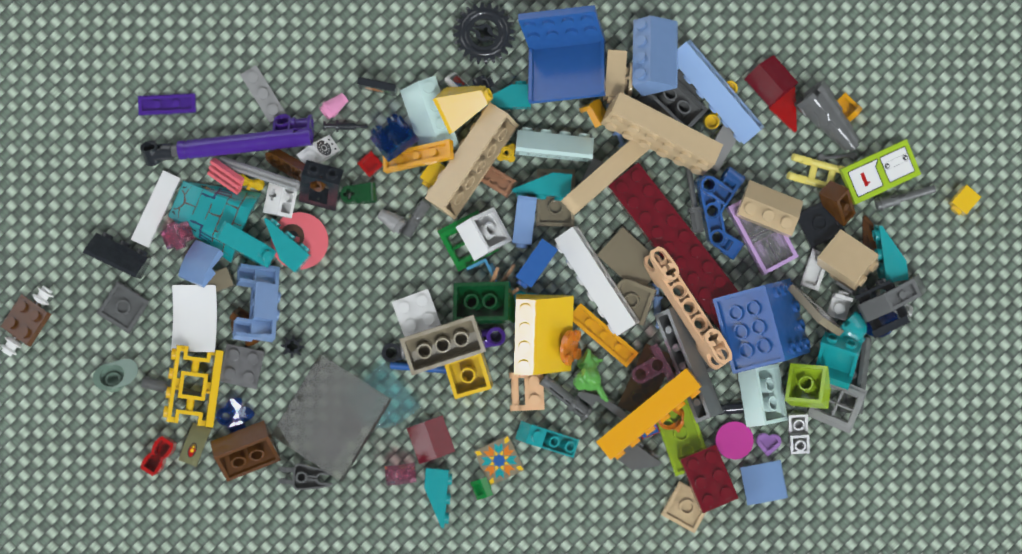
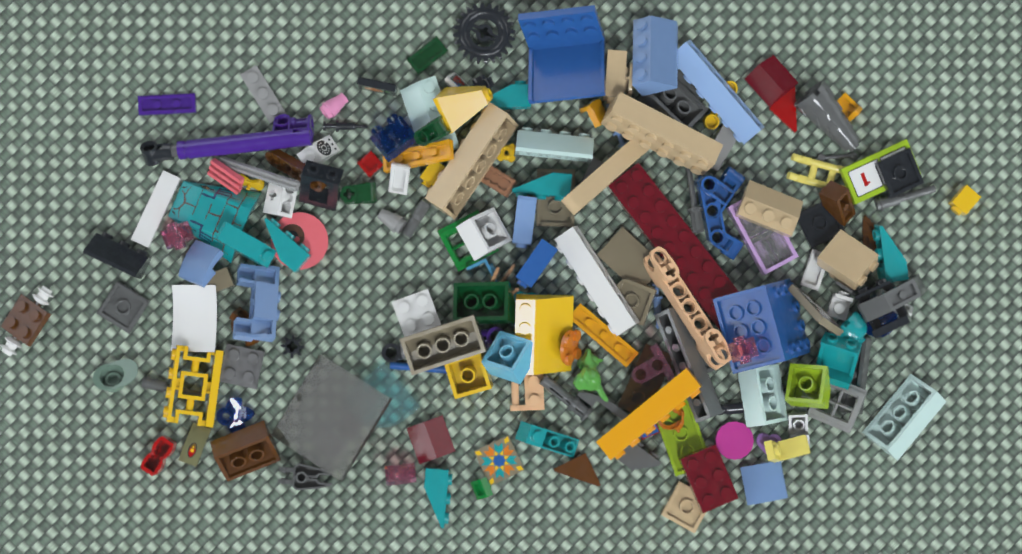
none -> white tile [388,162,410,195]
none -> dark green tile [406,36,448,75]
none -> dark green piece [414,115,451,146]
none -> medium azure slope [481,331,533,384]
none -> reddish brown tile [553,453,601,486]
none -> clear pink brick [727,335,759,365]
none -> light yellow bracket [764,435,811,463]
none -> light aqua slope [862,374,946,461]
none -> black tile [875,148,924,198]

